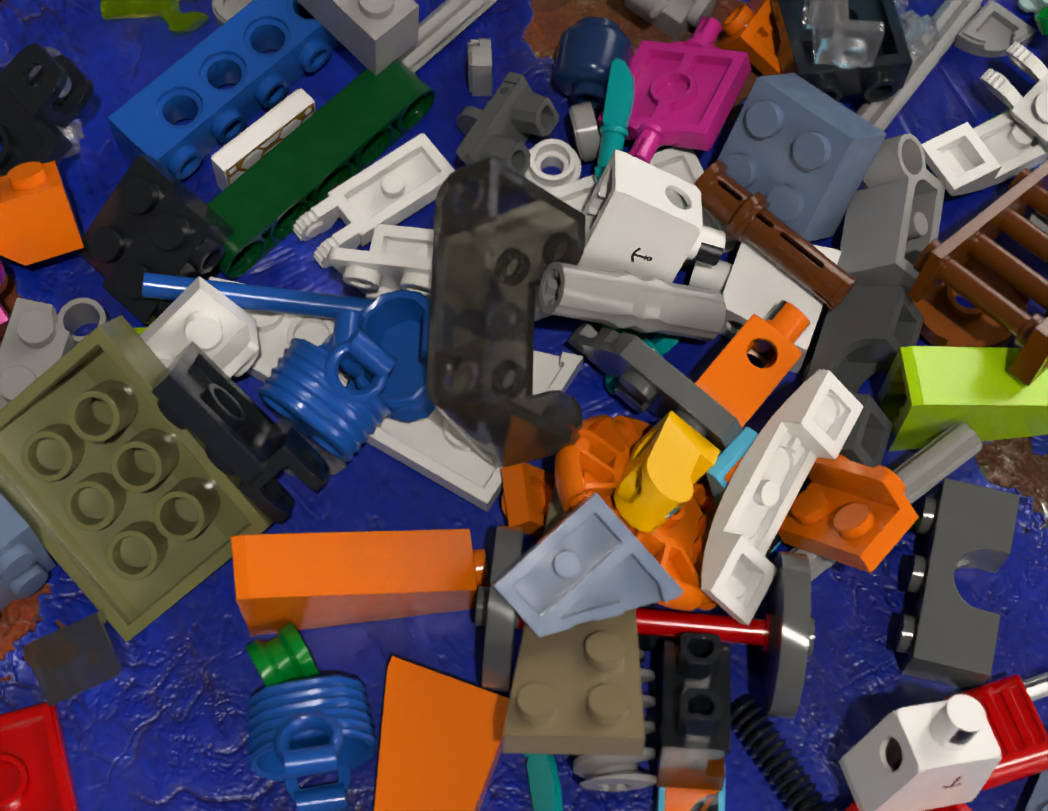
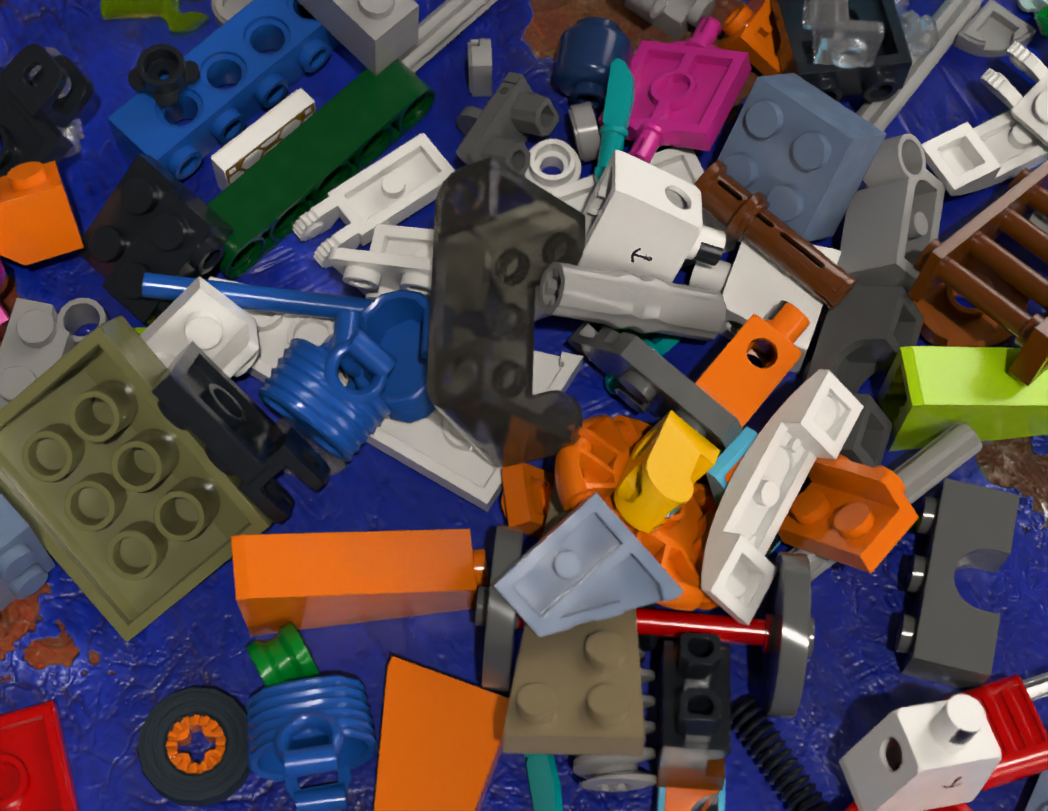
clear smoke panel [22,610,122,707] -> none
none -> black plate [128,44,200,108]
none -> black bush [137,687,251,807]

